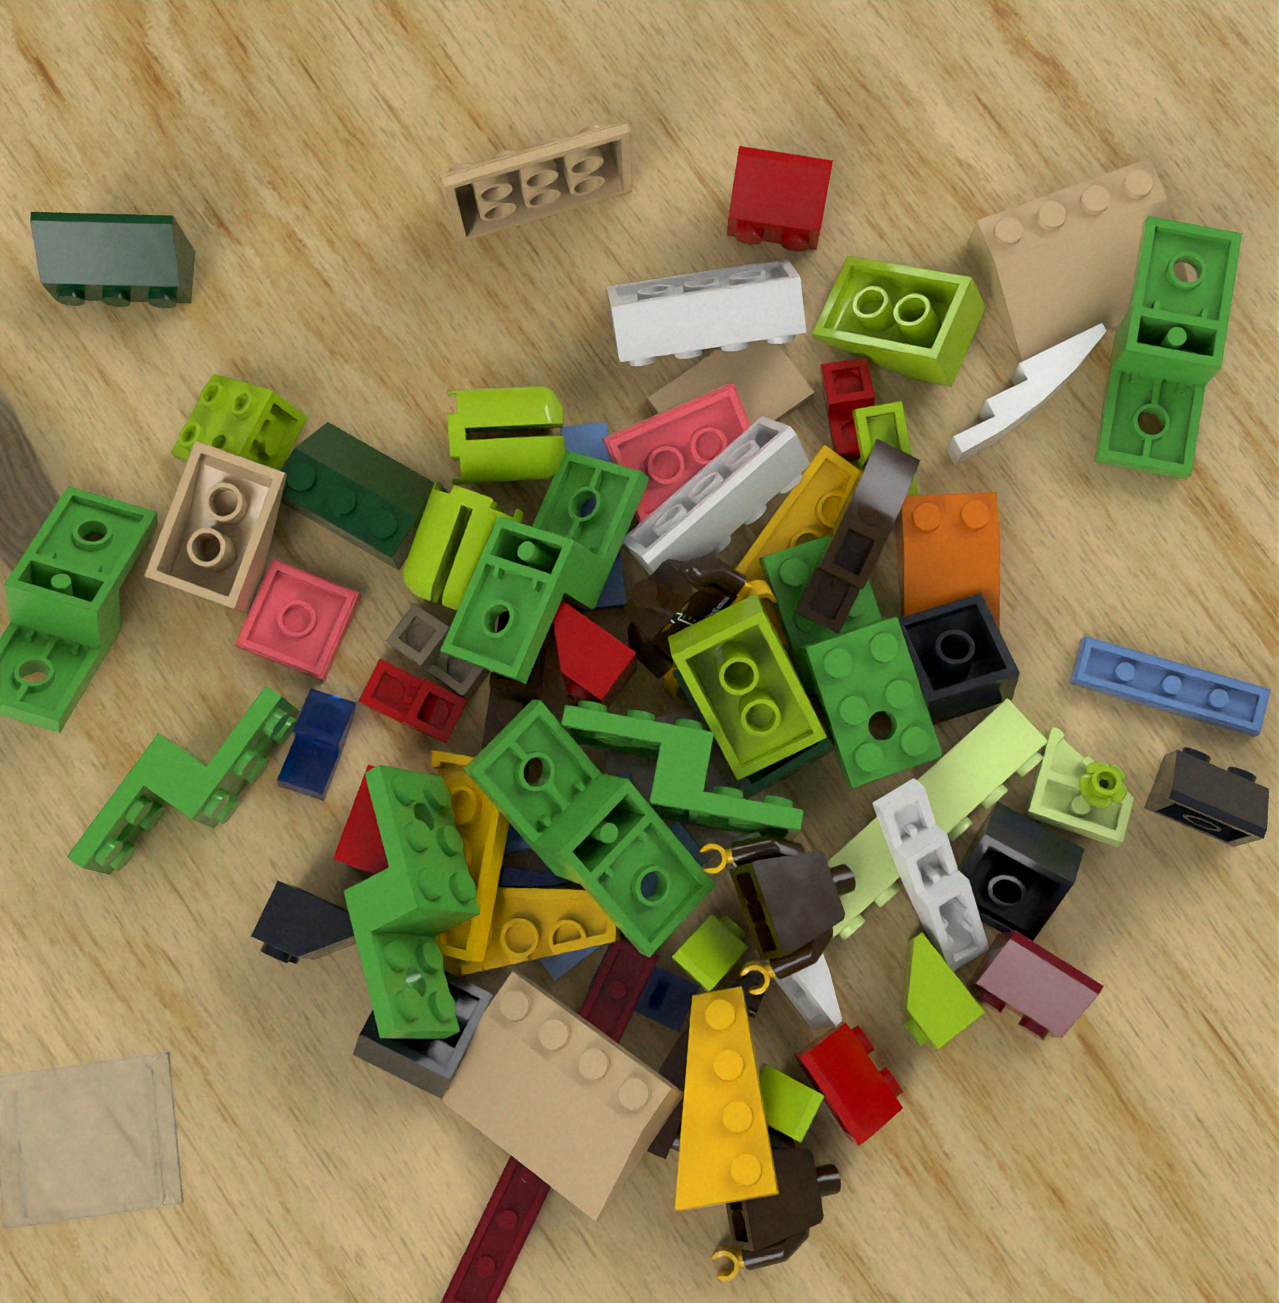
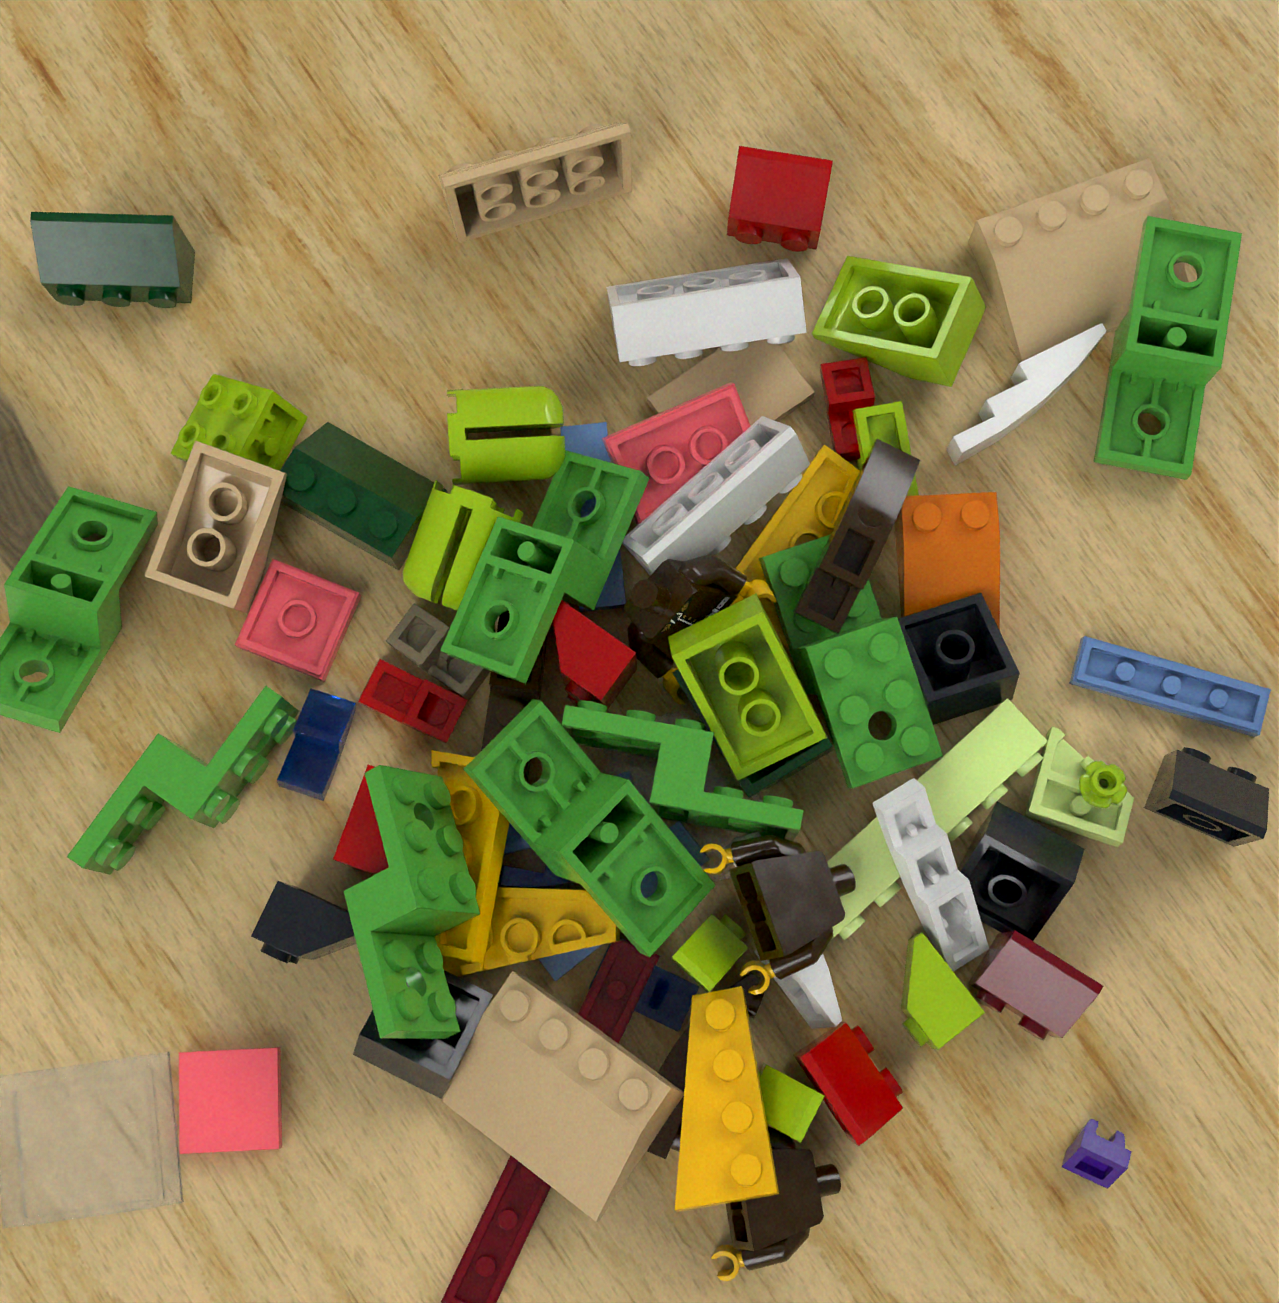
none -> coral tile [179,1047,282,1154]
none -> dark purple tile [1062,1119,1132,1189]

